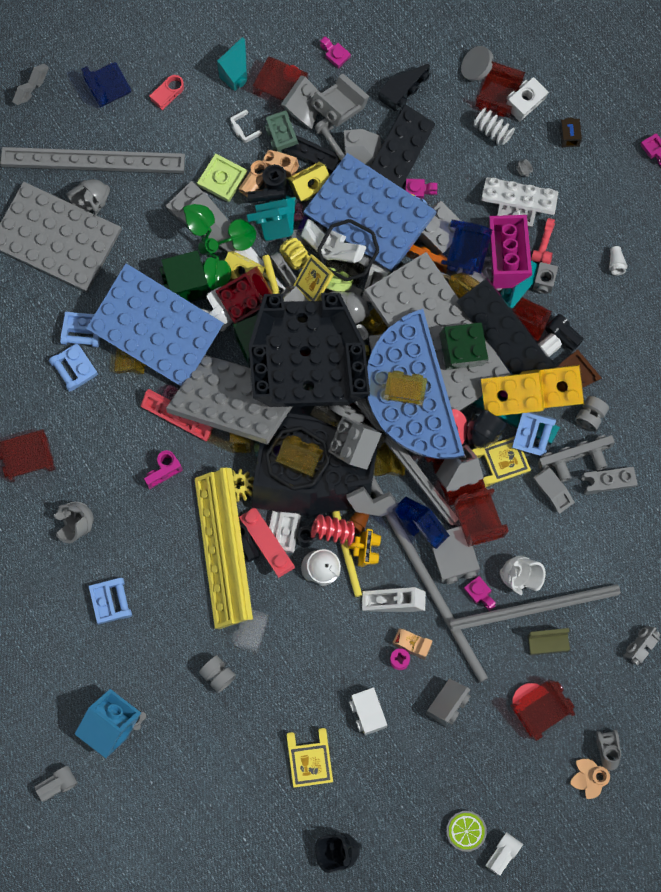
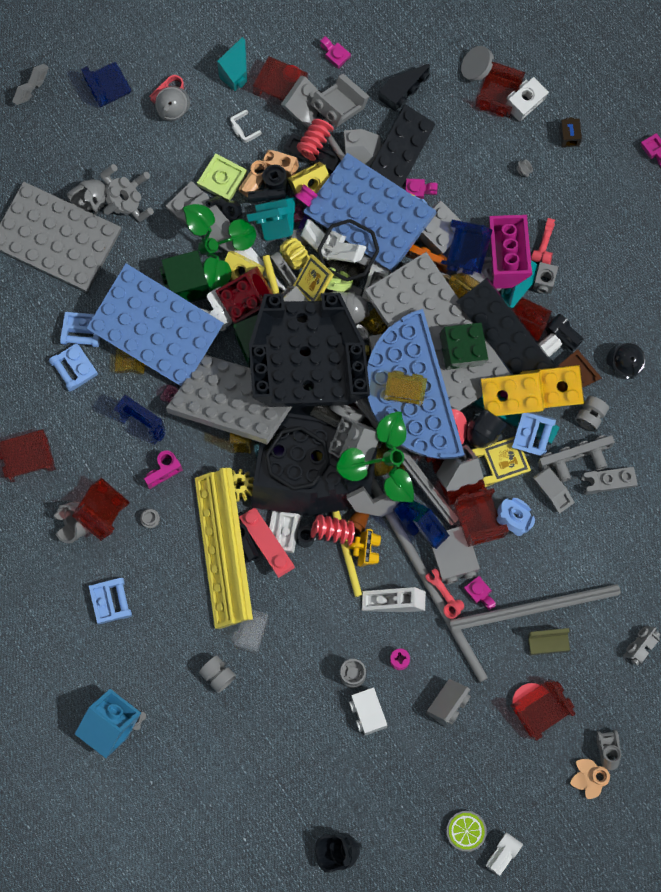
light grey plate [0,147,185,174] -> none
light grey piece [34,766,78,802] -> none
coral plate [140,389,213,441] -> none
sand green bracket [265,110,298,153] -> none
clear yellow bracket [276,435,323,476] -> none
light yellow flag [287,728,333,788] -> none
white helmet [301,549,341,586] -> none
light nougat leg [392,629,433,660] -> none
white piece [473,108,515,145] -> none
white bracket [481,177,558,226] -> none
white helmet [500,556,546,595] -> none
white cone [609,246,628,275] -> none
none -> clear red panel [72,478,130,541]
none -> light grey plate [100,164,154,222]
none -> clear blue panel [113,395,166,445]
none -> light grey plate [140,509,160,528]
none -> light grey helmet [155,86,190,121]
none -> black plate [206,196,242,220]
none -> dark pink wheel [295,184,318,207]
none -> coral piece [297,119,334,161]
none -> green plant [336,411,414,502]
none -> light grey wheel [340,659,366,688]
none -> coral brick [425,569,464,619]
none -> light blue plate [497,498,535,536]
none -> black helmet [607,343,645,379]

